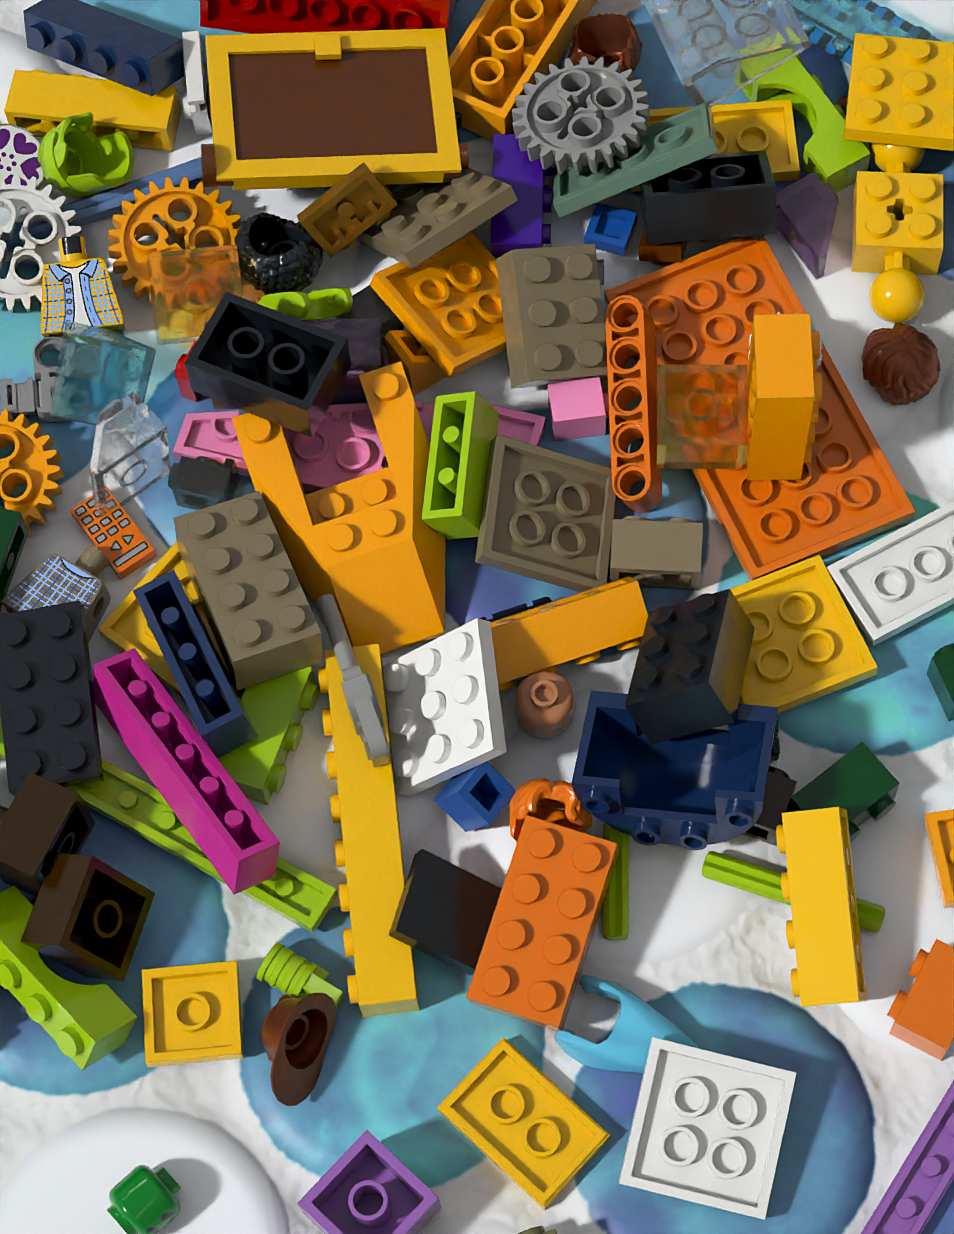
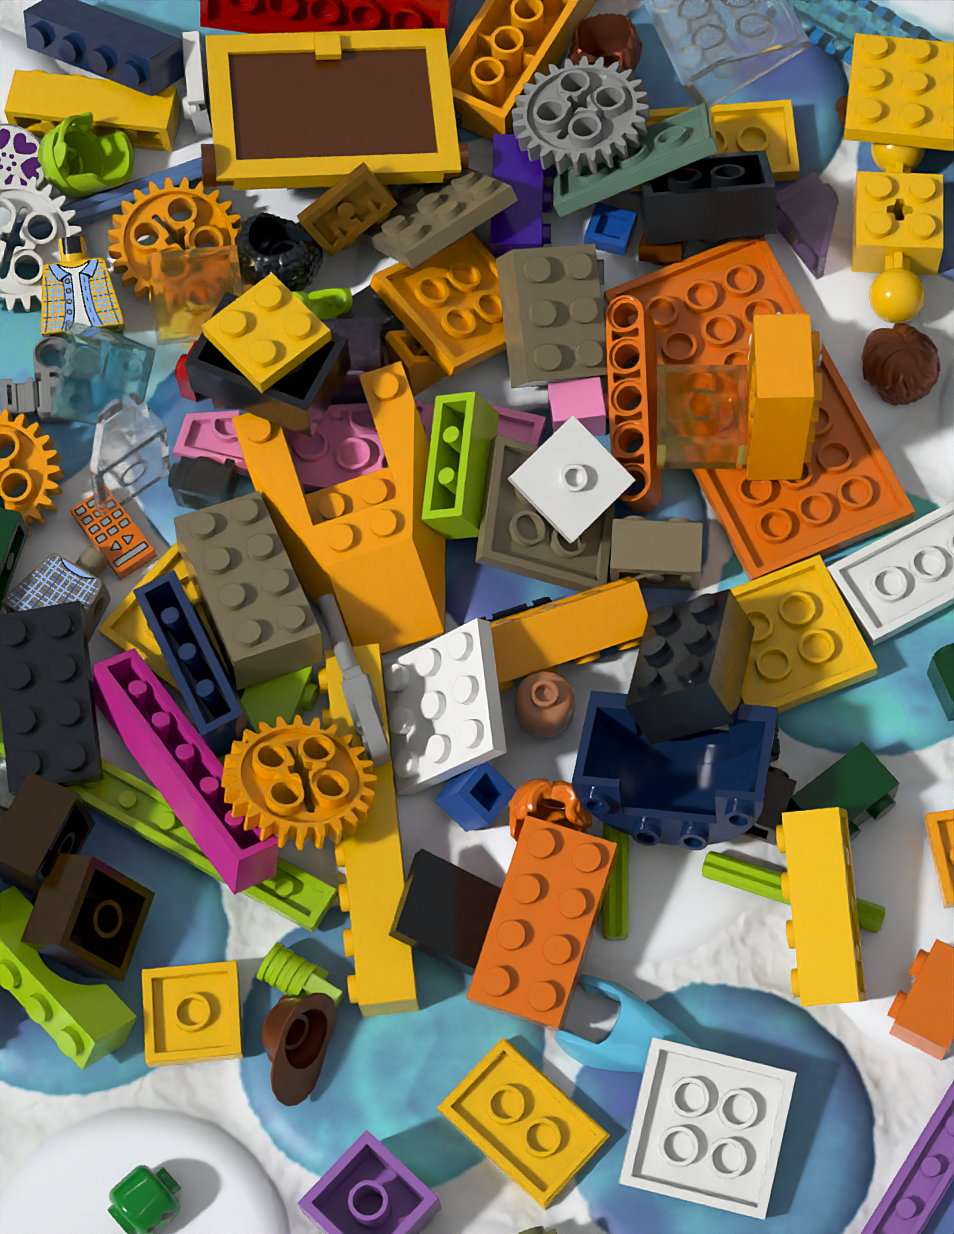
lime arch [733,33,871,199] -> none
none -> yellow plate [202,273,332,393]
none -> light orange gear [221,715,377,851]
none -> white plate [508,415,635,543]

